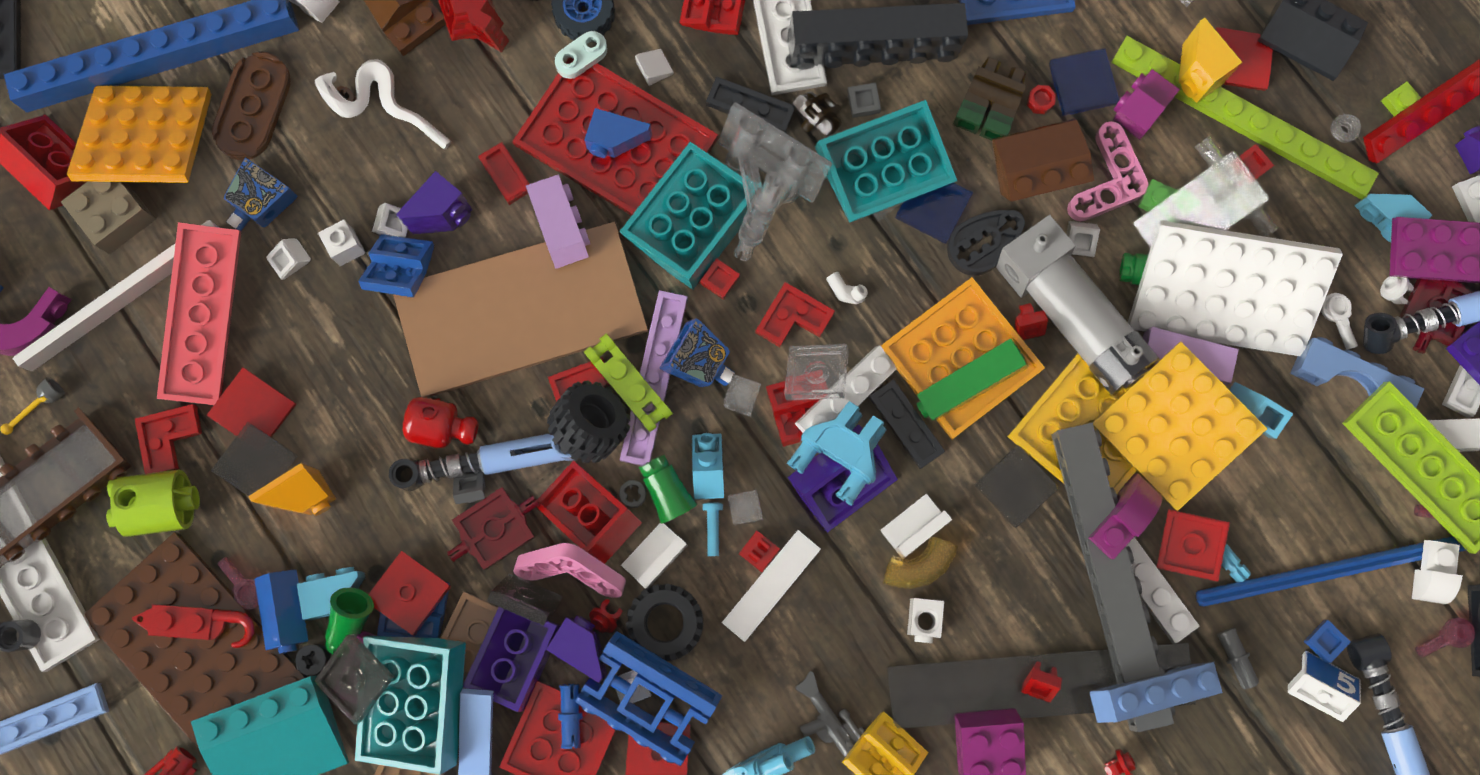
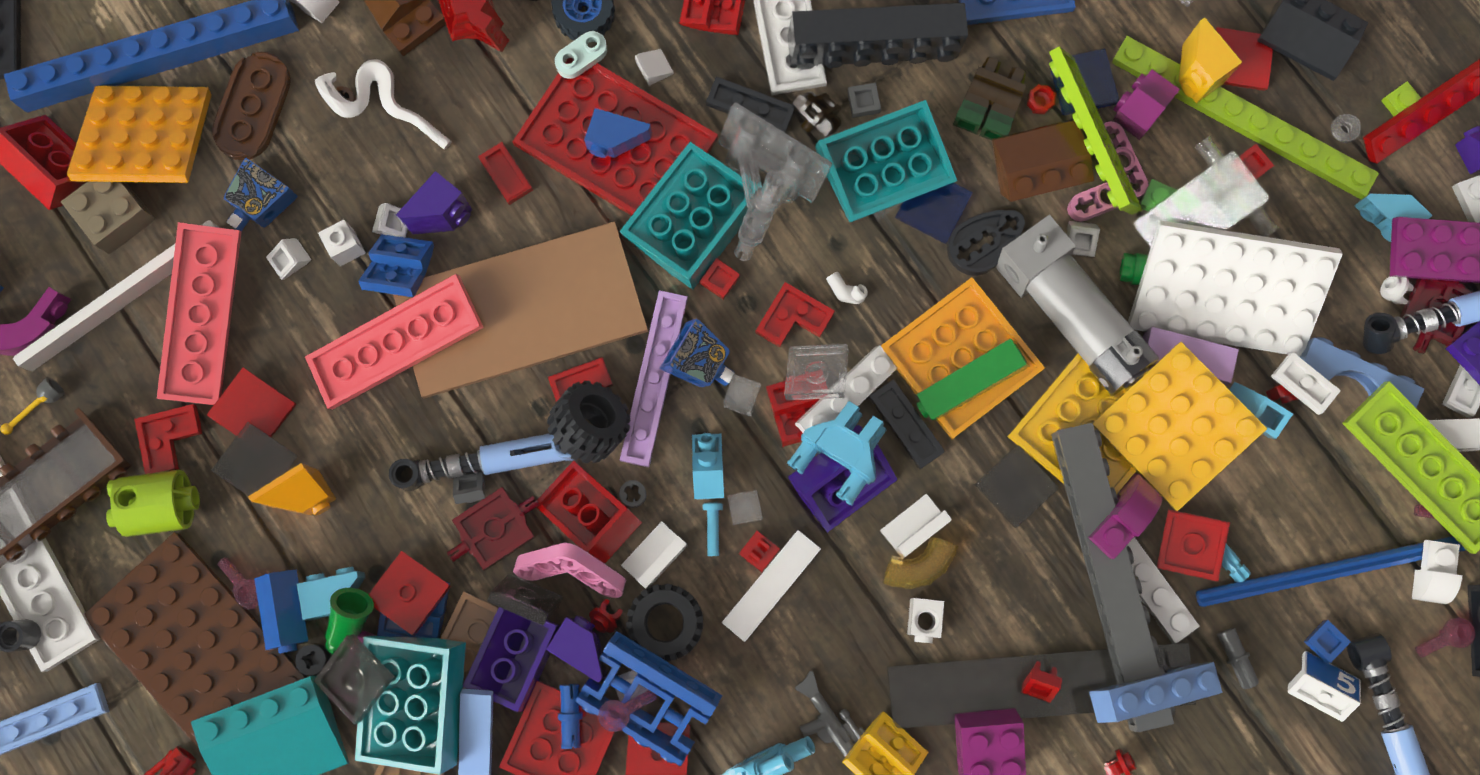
red plate [132,604,255,648] -> none
red piece [402,397,479,448] -> none
lavender brick [526,174,590,269] -> none
lime plate [583,333,673,432] -> none
green plant [639,455,698,524] -> none
red tile [1014,303,1048,340] -> none
white plate [1321,293,1358,350] -> none
none -> coral plate [305,274,484,410]
none -> clear pink plate [598,690,656,732]
none -> lime plate [1049,46,1143,215]
none -> red plate [1266,385,1298,404]
none -> white plate [1271,352,1341,415]

